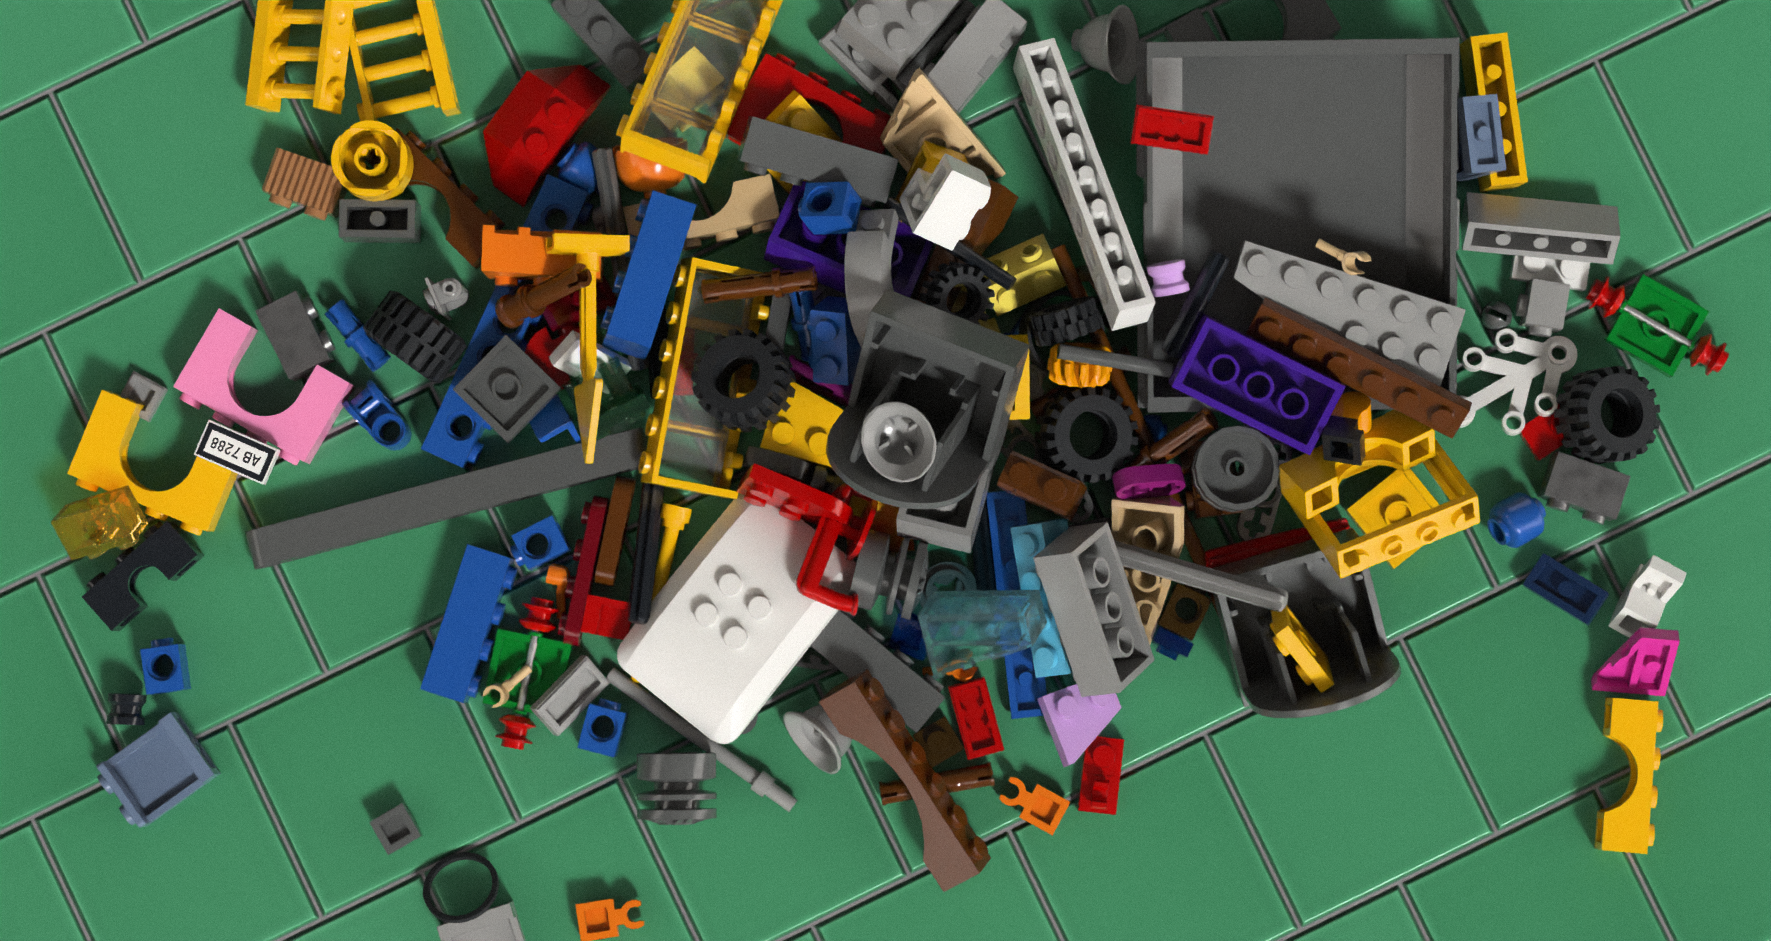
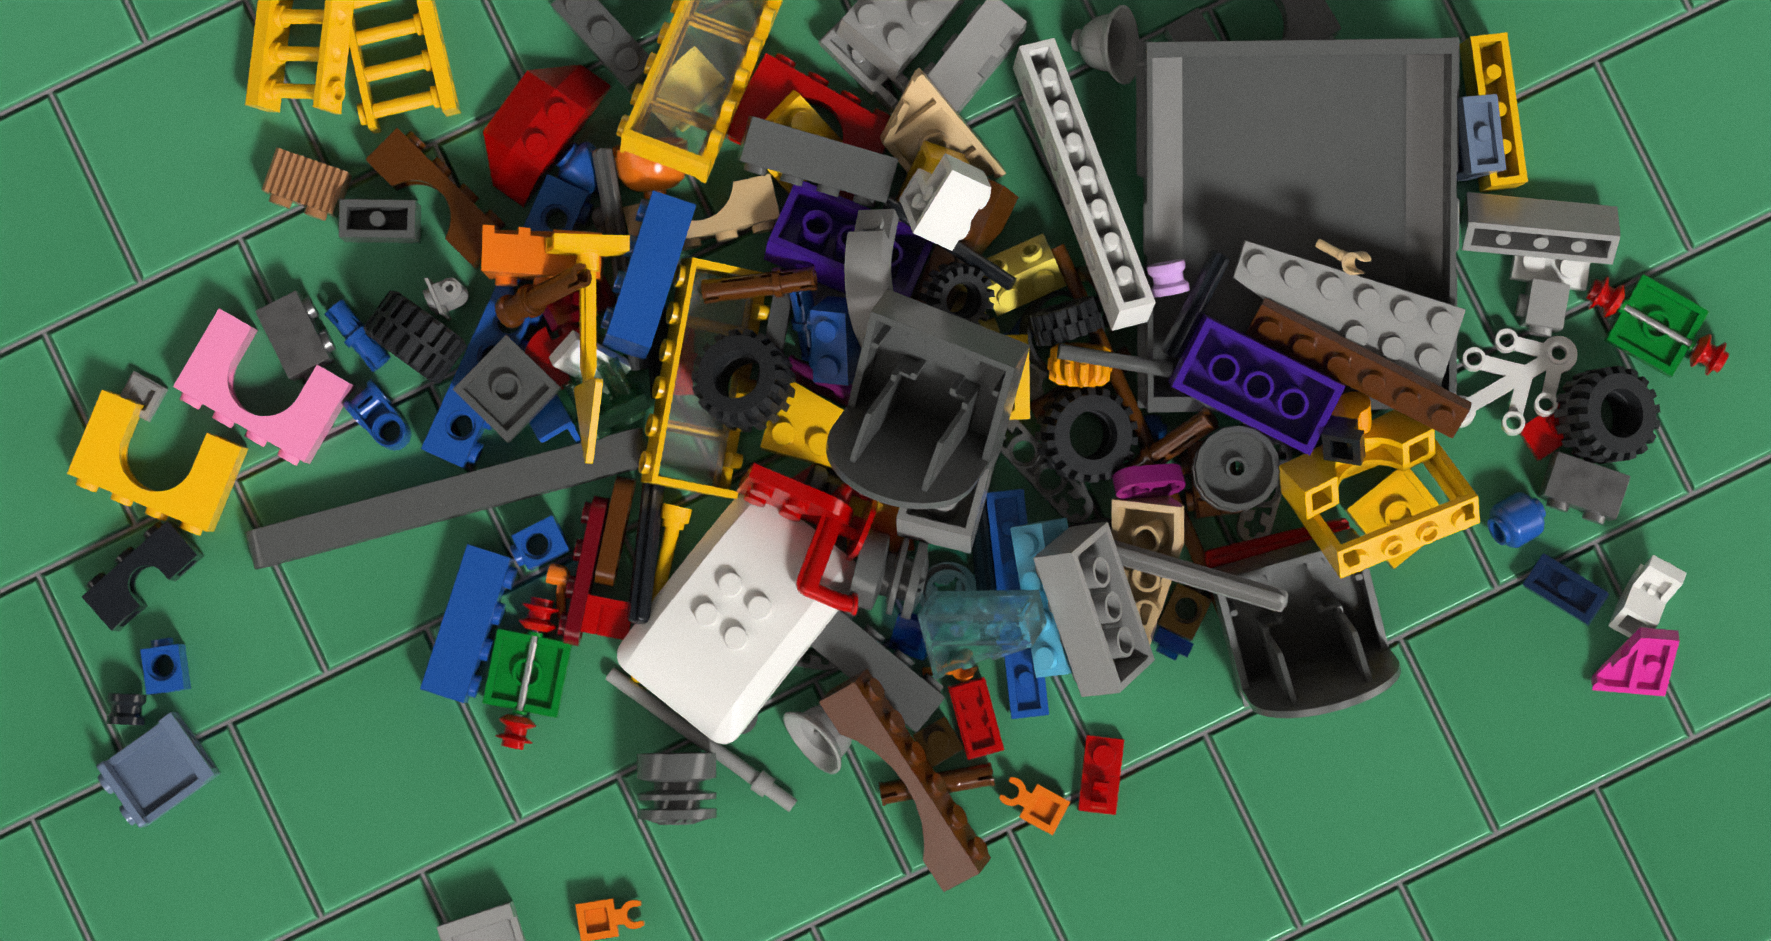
clear yellow brick [51,485,149,560] -> none
tile [194,420,281,485] -> none
yellow brick [331,120,414,201] -> none
dark grey plate [369,803,423,855] -> none
black piece [423,852,499,923] -> none
tan hand [482,664,532,708] -> none
light grey tile [530,655,610,736] -> none
blue brick [577,698,628,757] -> none
dark grey beam [742,446,813,484] -> none
blue brick [798,182,862,235] -> none
light grey hat [861,401,936,482] -> none
dark grey bar [895,0,976,90] -> none
reddish brown brick [997,451,1087,521] -> none
lavender wing [1037,684,1122,767] -> none
red plate [1130,104,1214,155] -> none
yellow plate [1270,605,1334,693] -> none
dark grey hinge [1480,300,1512,331] -> none
yellow arch [1594,697,1663,854] -> none

